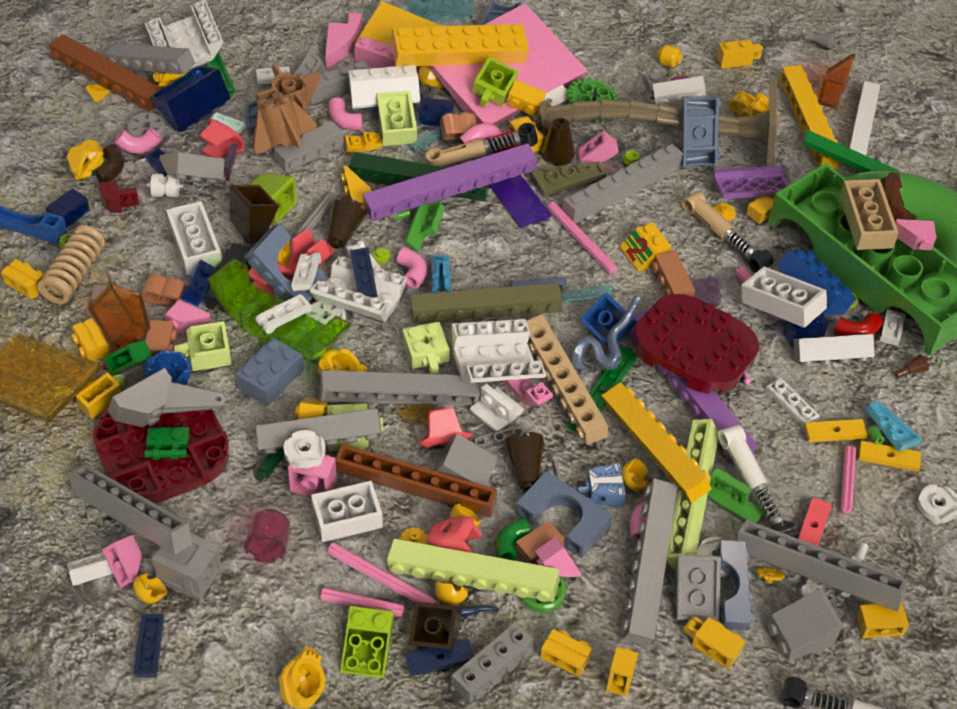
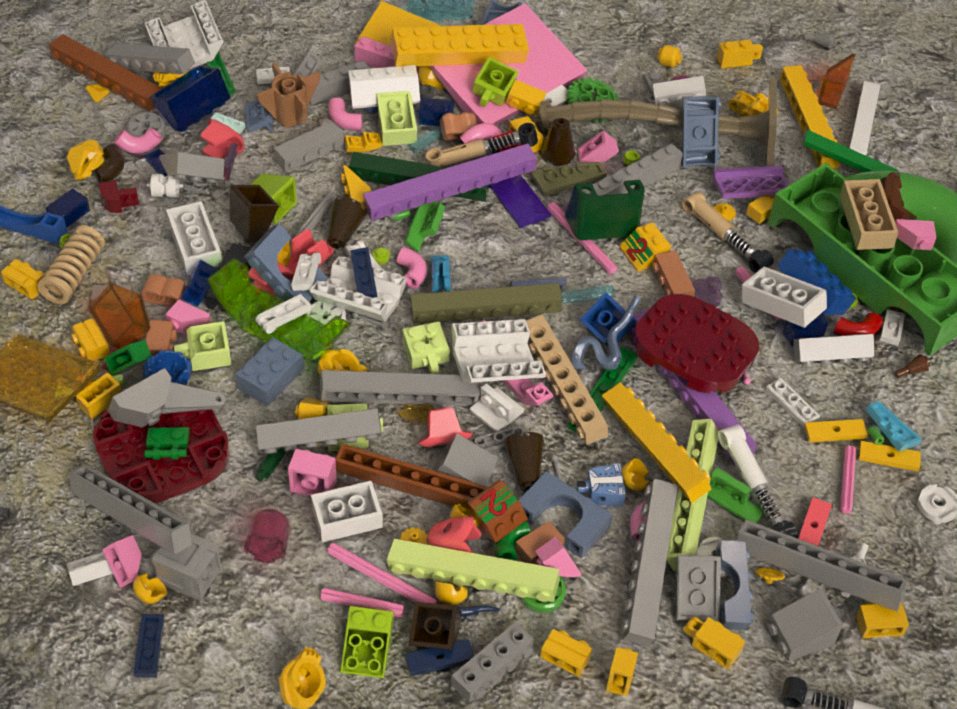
medium nougat brick [253,92,317,154] -> none
white plate [284,430,326,468] -> none
bright pink slope [326,13,362,68] -> none
none -> dark orange slope [467,479,528,543]
none -> dark green windscreen [565,180,645,240]

